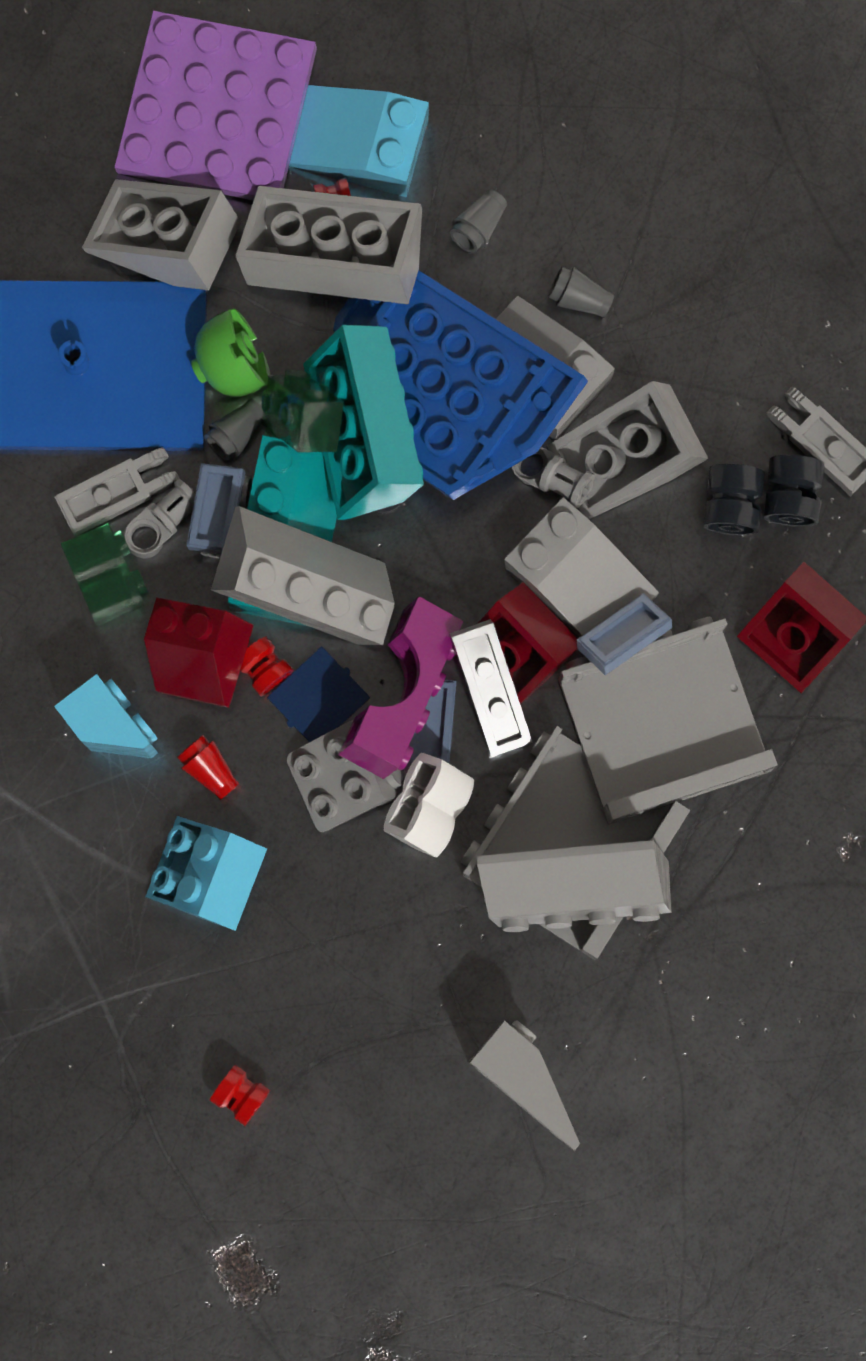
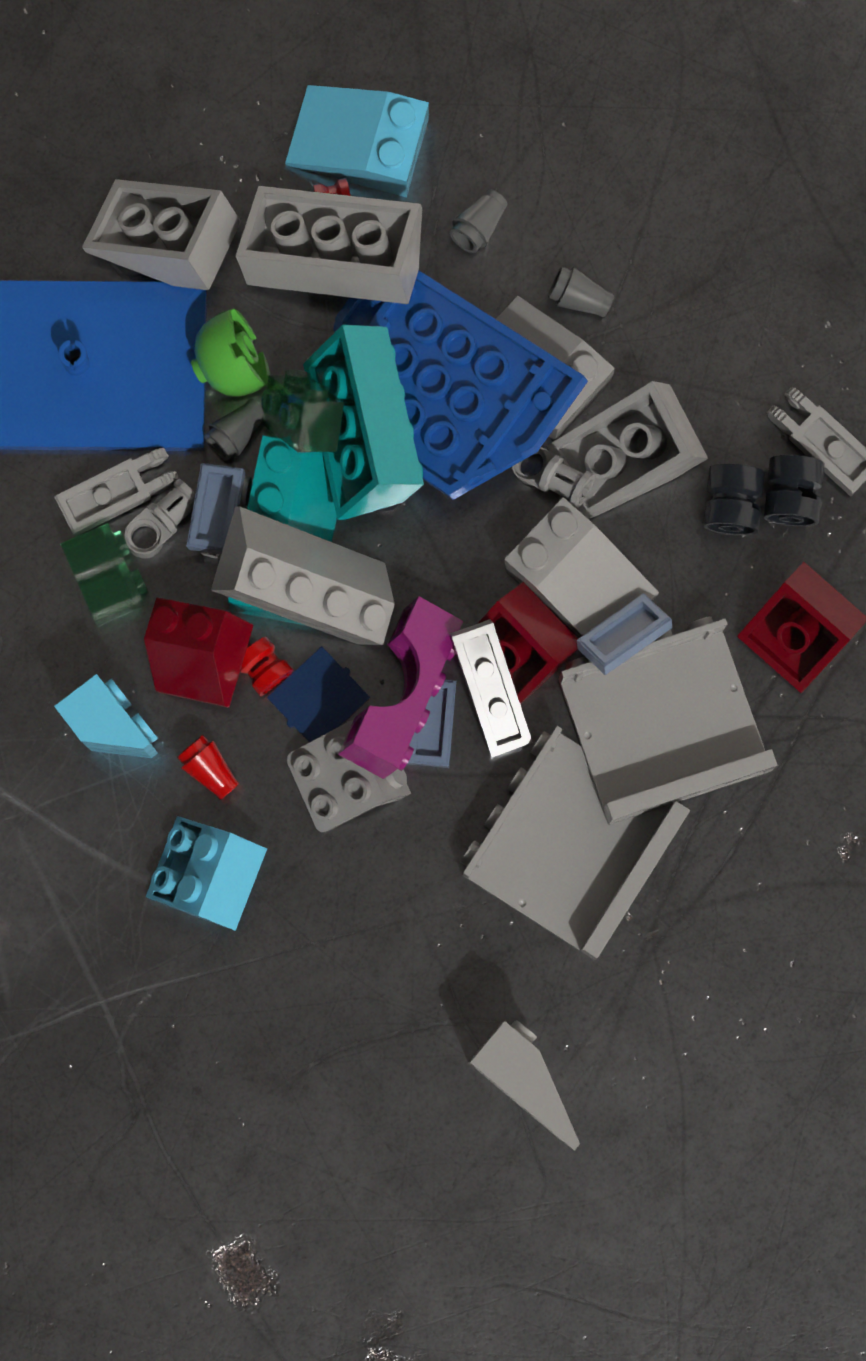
medium lavender plate [114,11,317,200] -> none
red wheel [210,1065,271,1126] -> none
white brick [384,752,474,858] -> none
light grey slope [477,840,672,932] -> none

